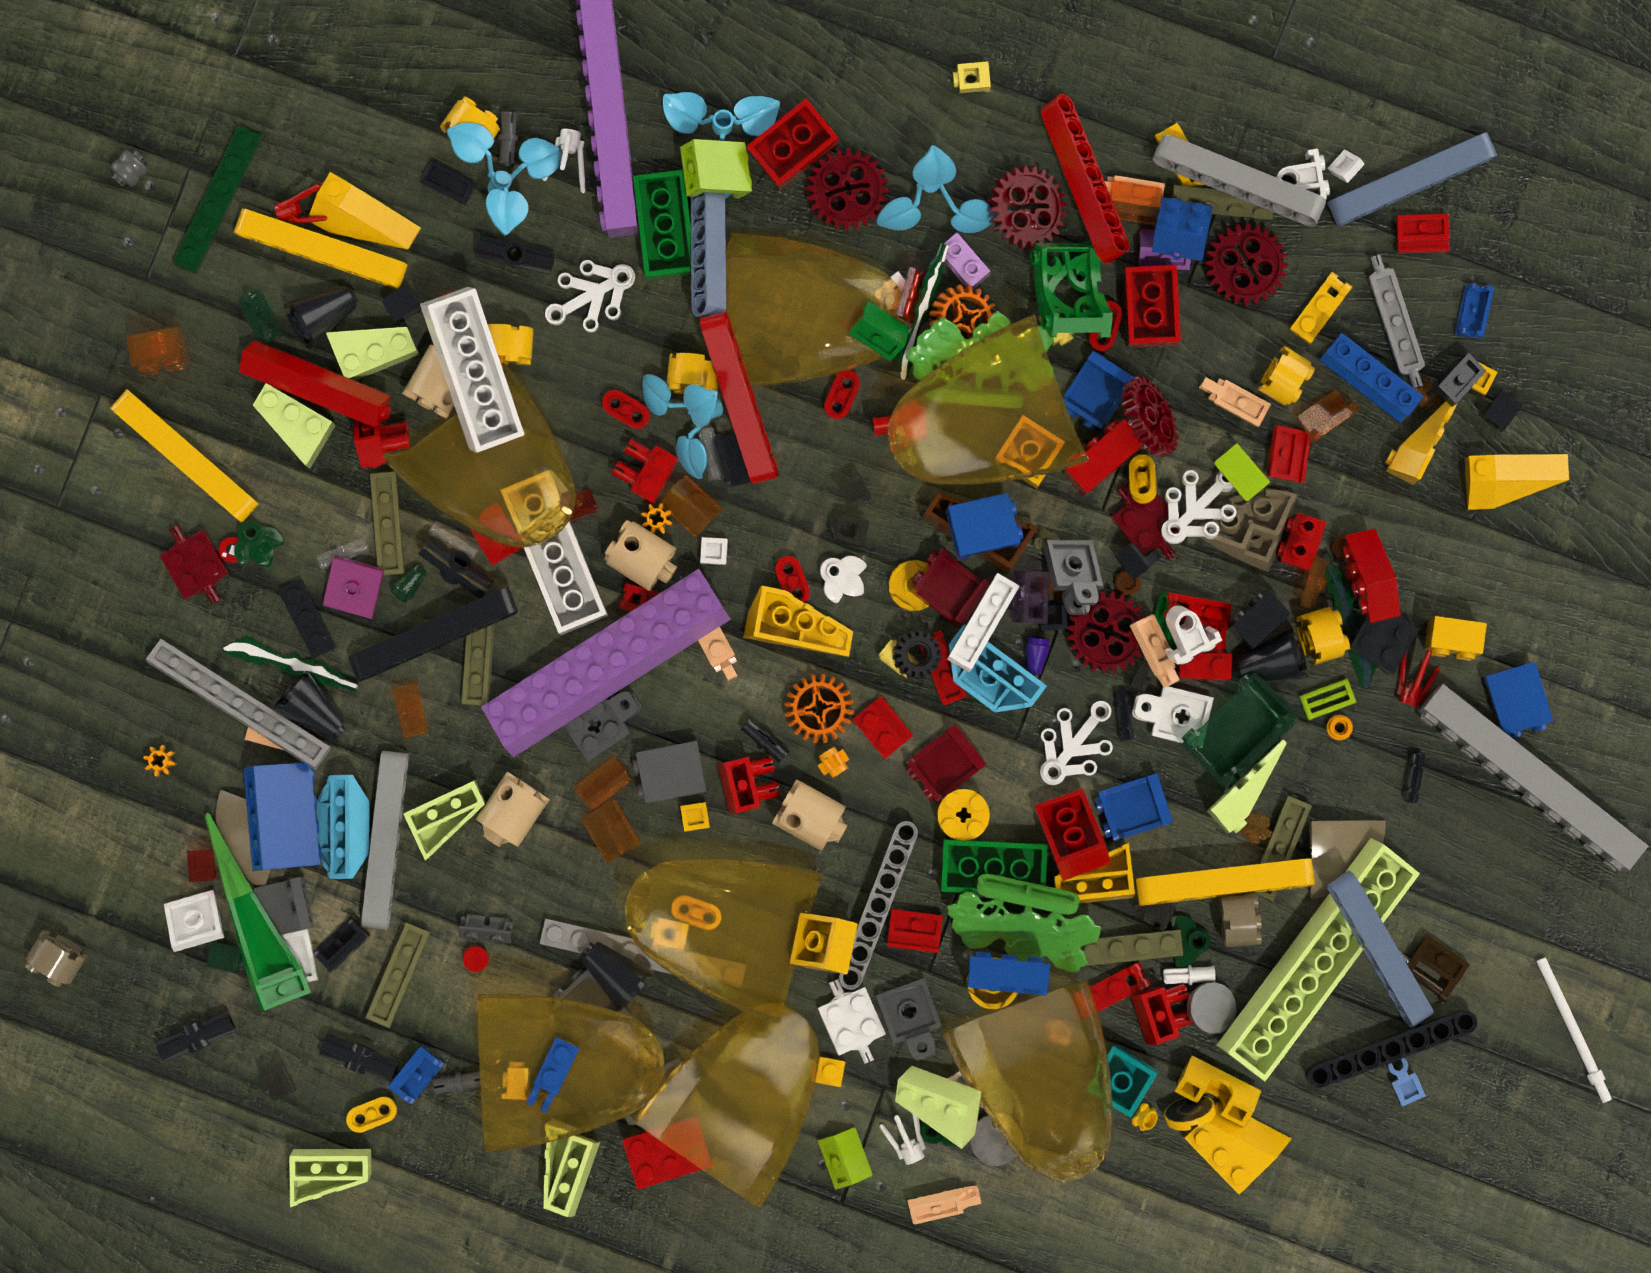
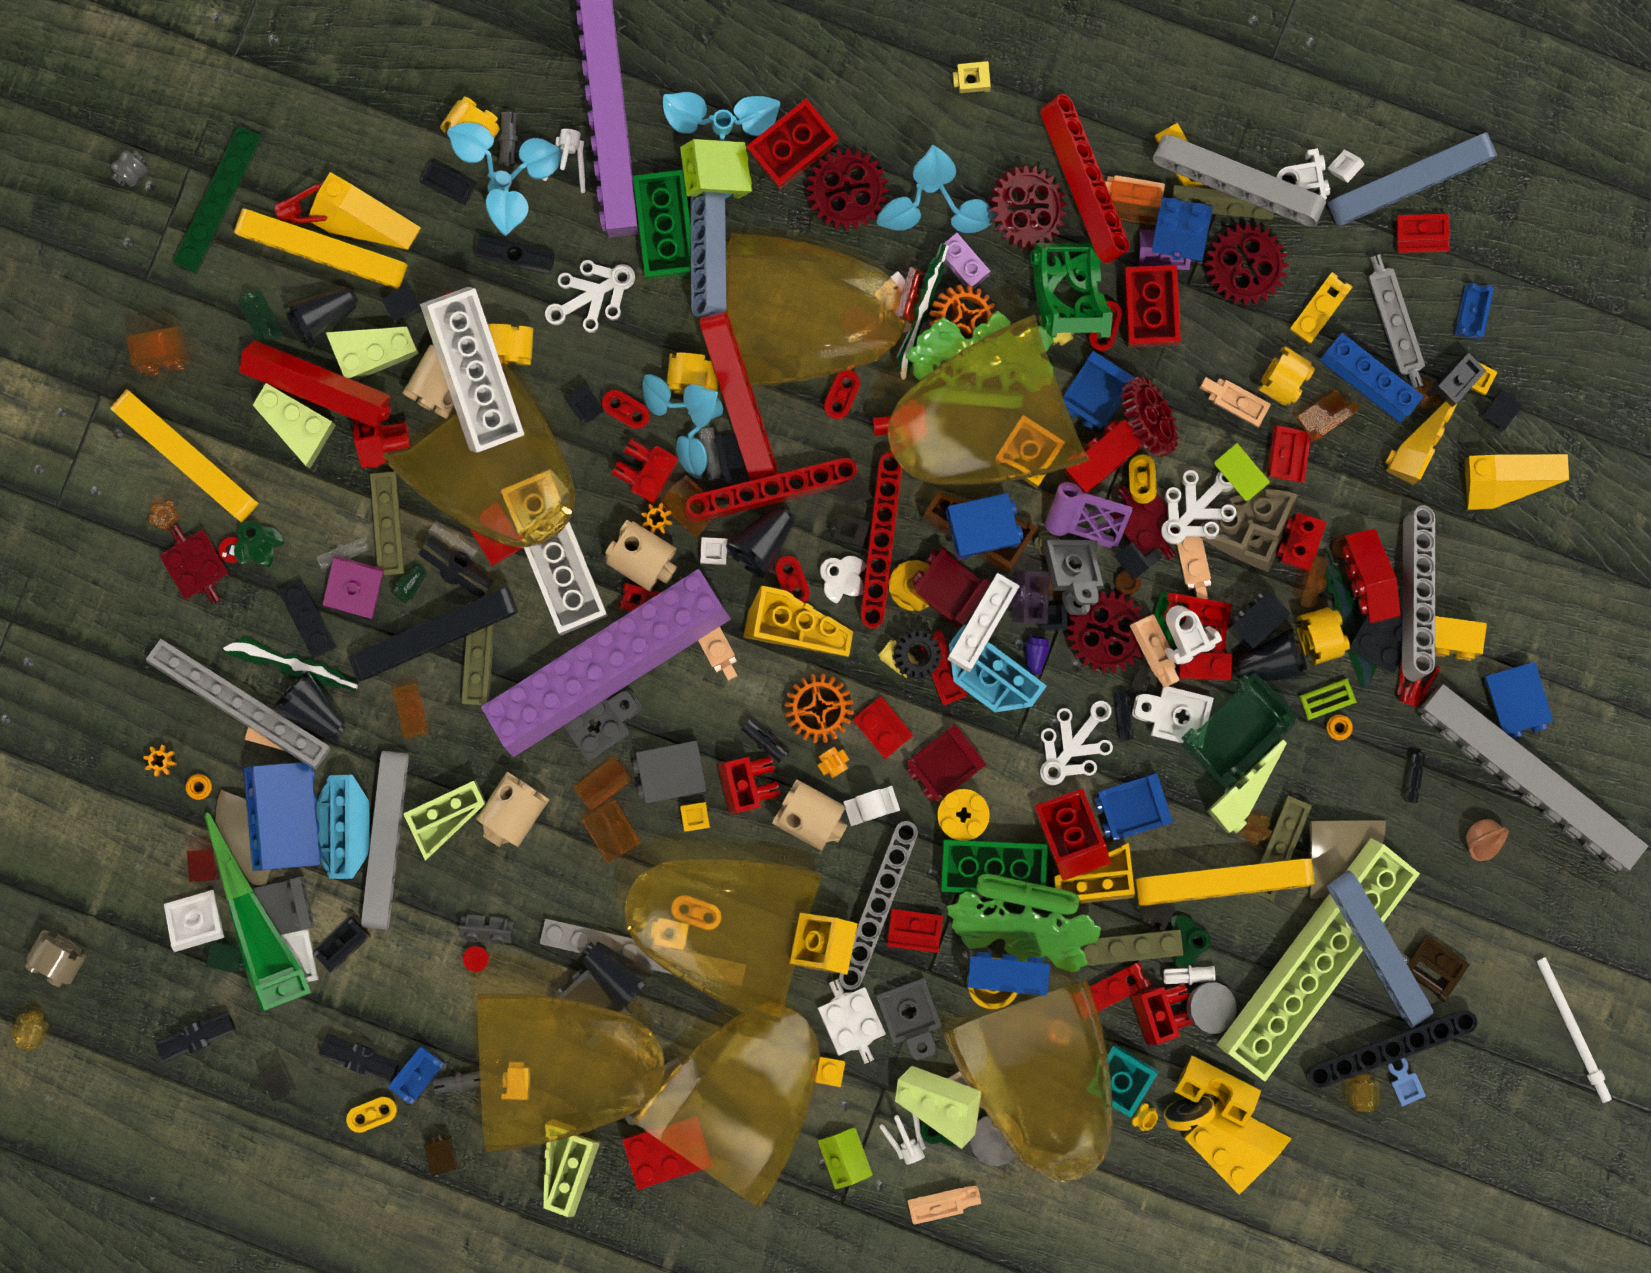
yellowish green wedge [289,1149,371,1207] -> none
olive plate [366,922,431,1028] -> none
blue hinge [526,1037,580,1113] -> none
clear red panel [560,489,600,523] -> none
green panel [849,301,909,361] -> none
dark tan brick [1220,893,1262,947] -> none
none -> clear yellow head [11,1010,49,1051]
none -> clear orange plant [148,500,179,531]
none -> light orange plate [186,774,212,800]
none -> dark brown brick [424,1134,459,1176]
none -> black panel [565,384,604,426]
none -> red beam [684,458,857,523]
none -> black cone [726,506,794,578]
none -> white pin [843,786,900,826]
none -> red beam [861,452,902,629]
none -> medium lavender piece [1045,482,1133,548]
none -> light nougat hinge [1176,537,1211,599]
none -> clear yellow head [1347,1074,1381,1112]
none -> light grey beam [1402,505,1435,681]
none -> nougat helmet [1466,819,1509,861]

